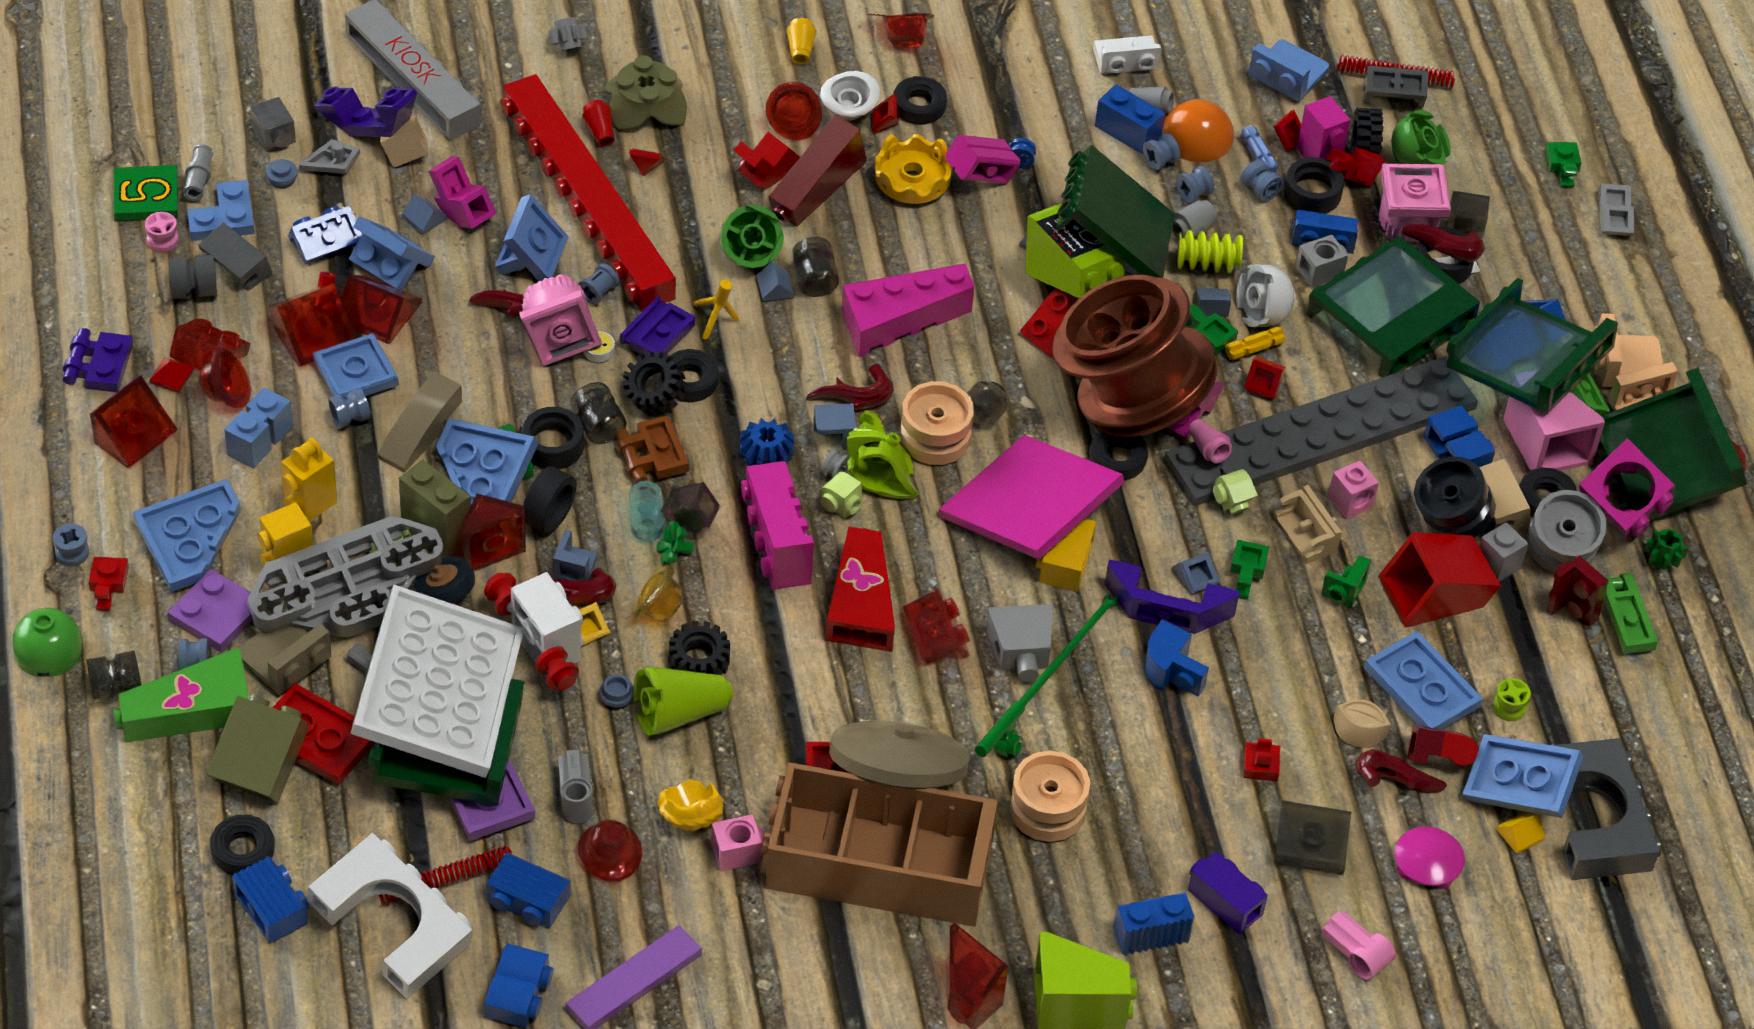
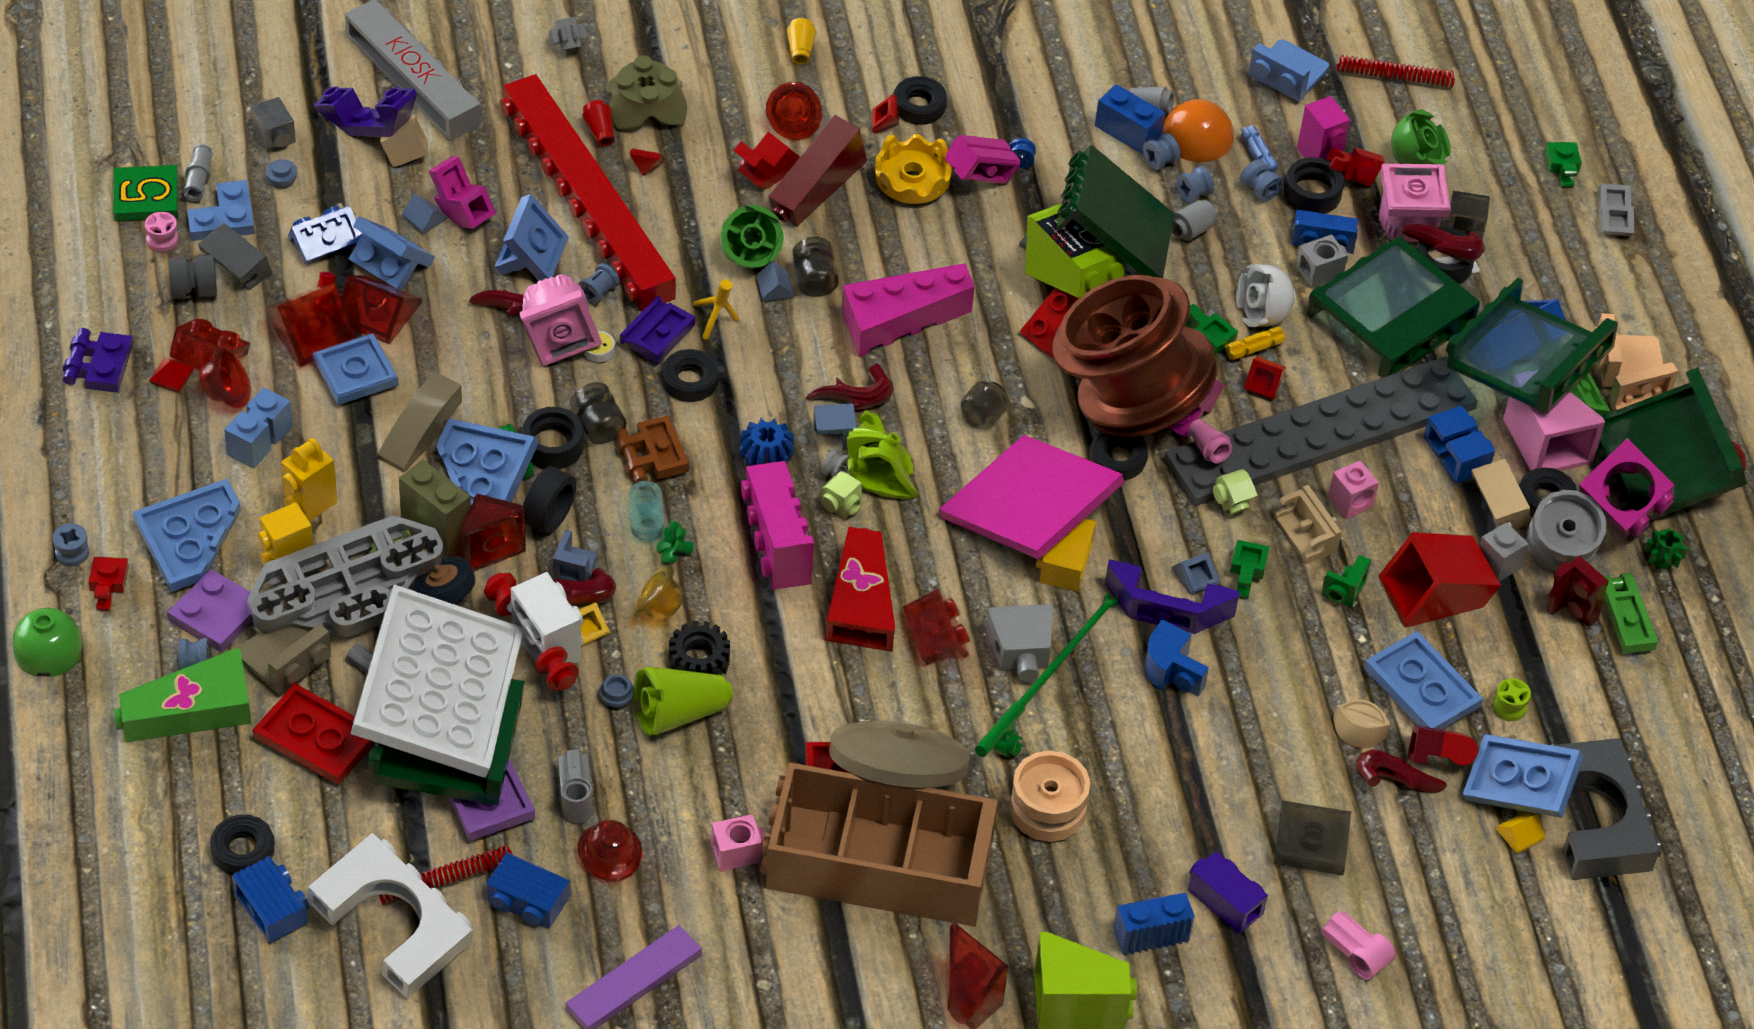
clear smoke wheel [86,650,142,703] -> none
clear red slope [90,376,178,468] -> none
olive brick [205,694,310,803] -> none
light grey piece [299,139,360,174] -> none
sand blue wheel [328,388,371,429] -> none
blue brick [484,943,554,1028] -> none
black tyre [622,351,686,415] -> none
yellow hair [657,779,724,832] -> none
clear smoke brick [661,482,720,533] -> none
white hat [820,71,880,120] -> none
clear red piece [867,13,935,48] -> none
light nougat wheel [900,381,974,465] -> none
white bracket [1093,35,1162,74] -> none
neon yellow piece [1177,230,1243,274] -> none
sand blue slope [1196,288,1231,316] -> none
red tile [1243,738,1280,782] -> none
red slope [1273,110,1301,152] -> none
black tyre [1351,108,1384,155] -> none
dark grey hinge [1363,66,1428,107] -> none
dark pink dish [1395,827,1465,889] -> none
black wheel [1414,457,1496,538] -> none

